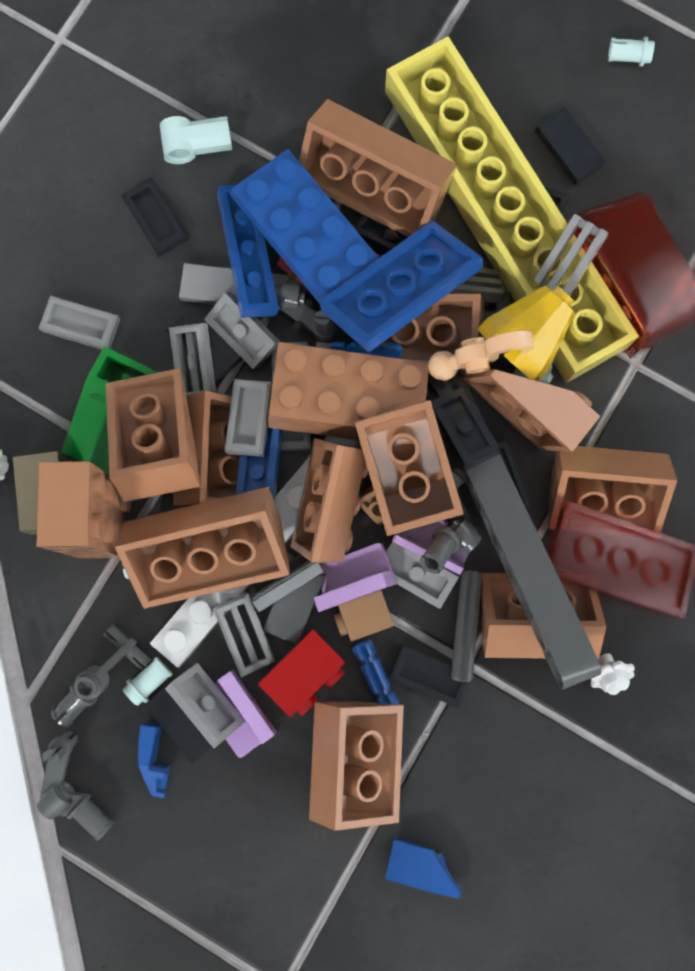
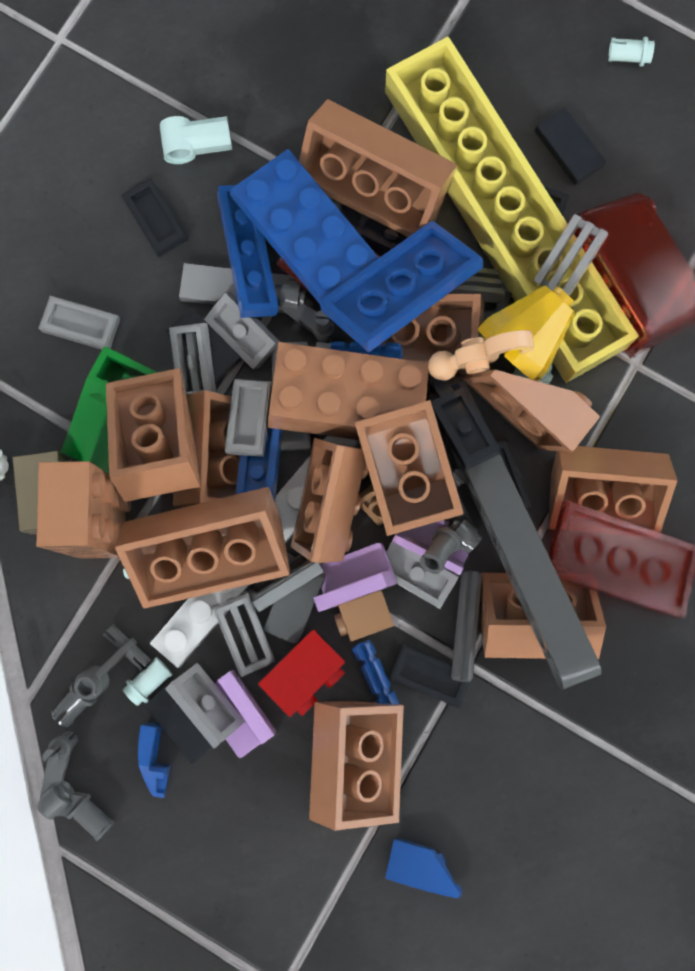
white plant [590,654,635,695] -> none

